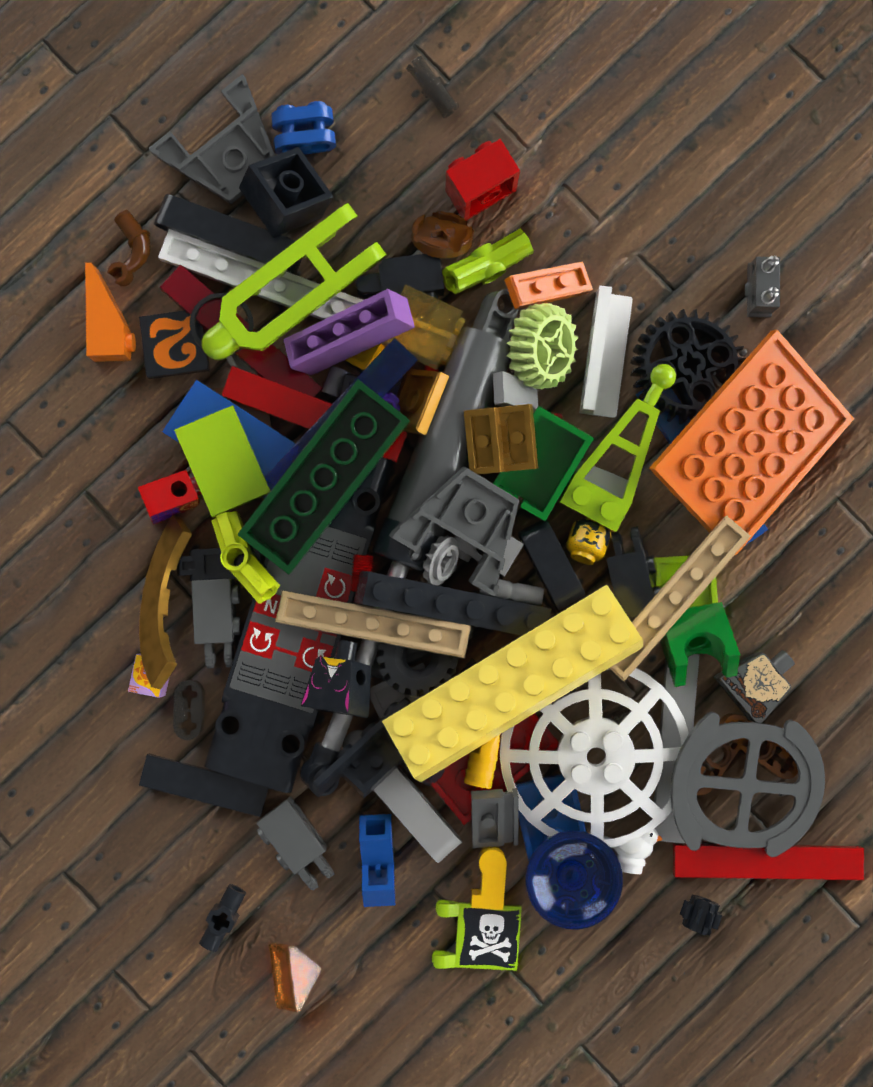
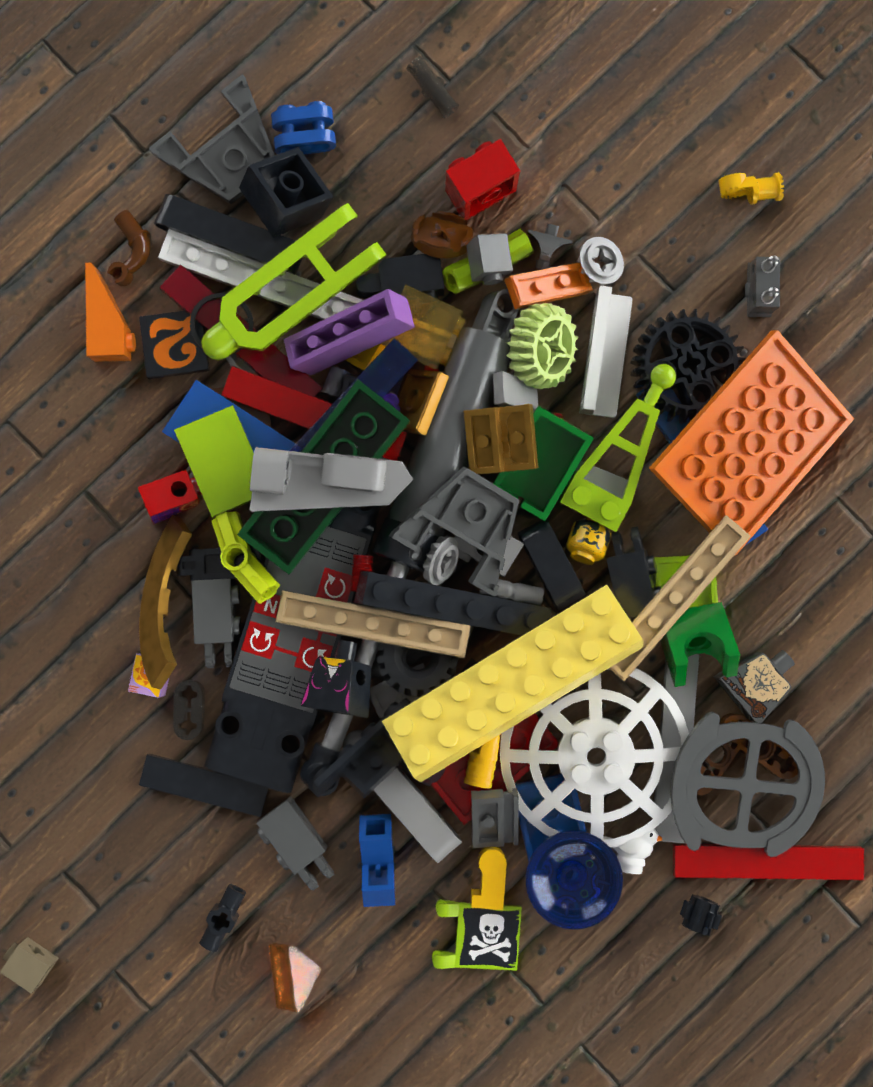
none -> dark tan brick [0,937,59,994]
none -> light grey panel [250,447,413,512]
none -> brick [466,233,513,285]
none -> dark grey piece [528,223,573,270]
none -> gear [577,237,624,286]
none -> yellow connector [718,172,784,205]

